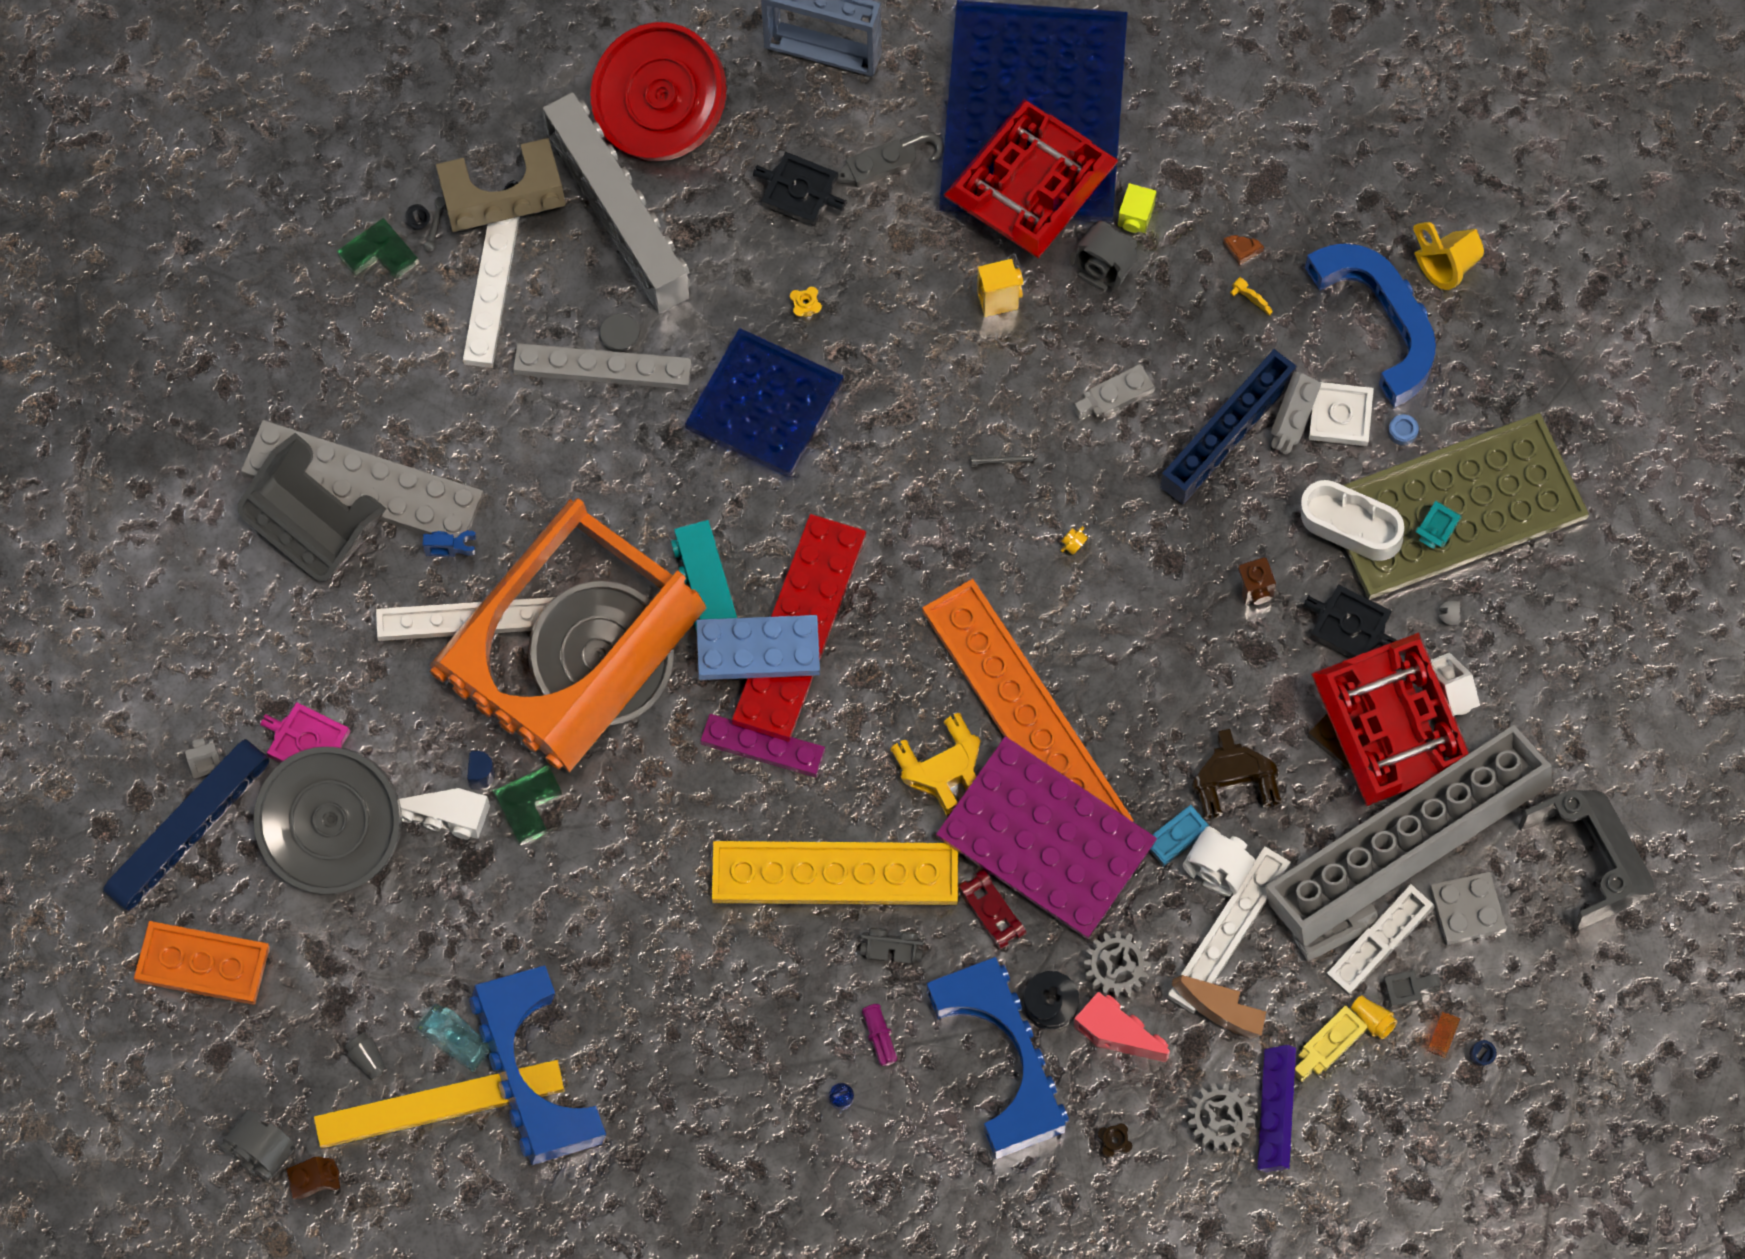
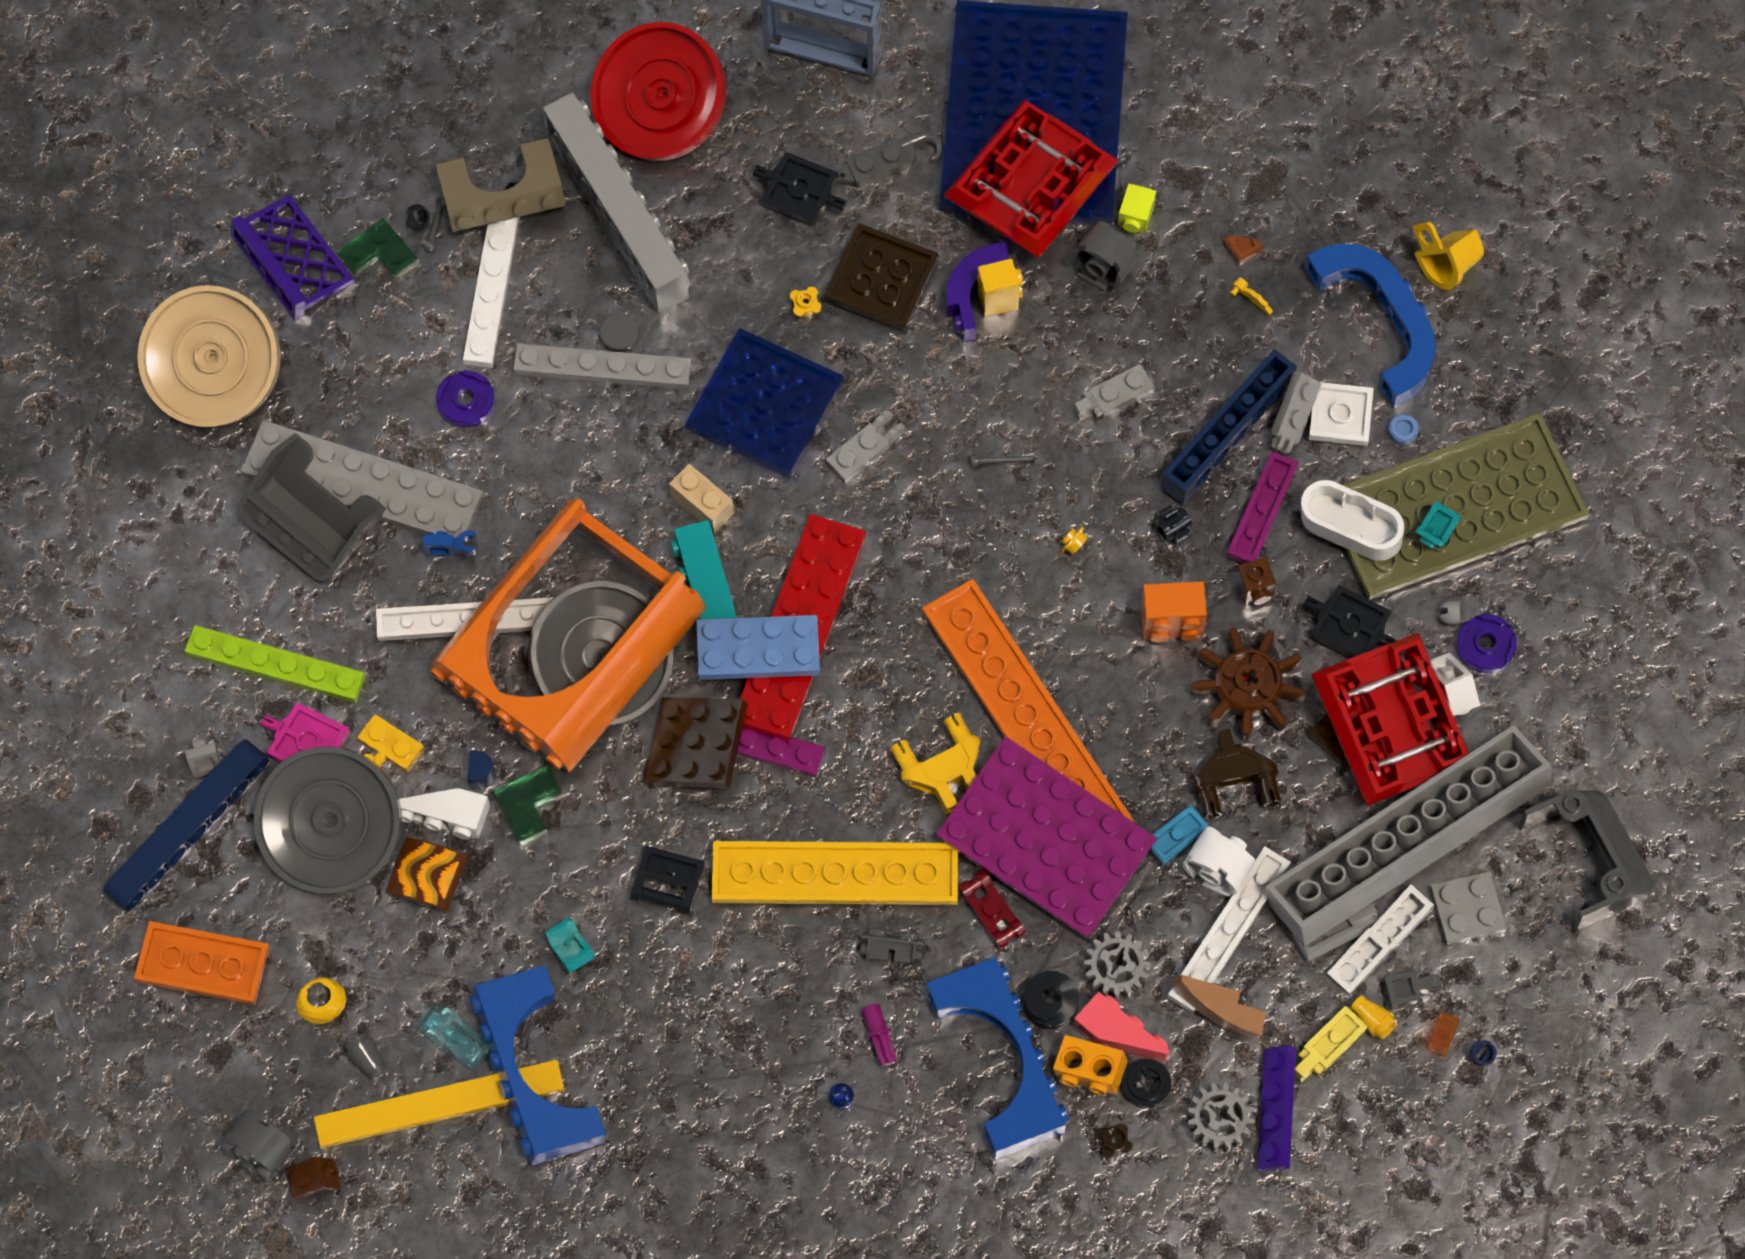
none -> tan container [137,285,280,428]
none -> lime plate [184,625,366,703]
none -> dark purple fence [231,195,354,320]
none -> yellow piece [296,977,346,1024]
none -> yellow plate [357,714,425,773]
none -> slope [386,837,468,912]
none -> dark purple tile [436,370,495,428]
none -> teal bracket [545,917,596,973]
none -> black plate [631,846,705,915]
none -> dark brown plate [645,697,748,788]
none -> tan brick [669,464,734,534]
none -> dark brown plate [824,223,939,331]
none -> light grey hinge [826,410,906,483]
none -> dark purple arch [946,242,1009,342]
none -> light orange brick [1053,1035,1128,1096]
none -> black gear [1121,1058,1171,1108]
none -> orange brick [1141,581,1207,643]
none -> black gear [1155,505,1193,544]
none -> reddish brown gear [1191,627,1306,740]
none -> magenta plate [1226,451,1299,563]
none -> dark purple tile [1456,614,1517,674]

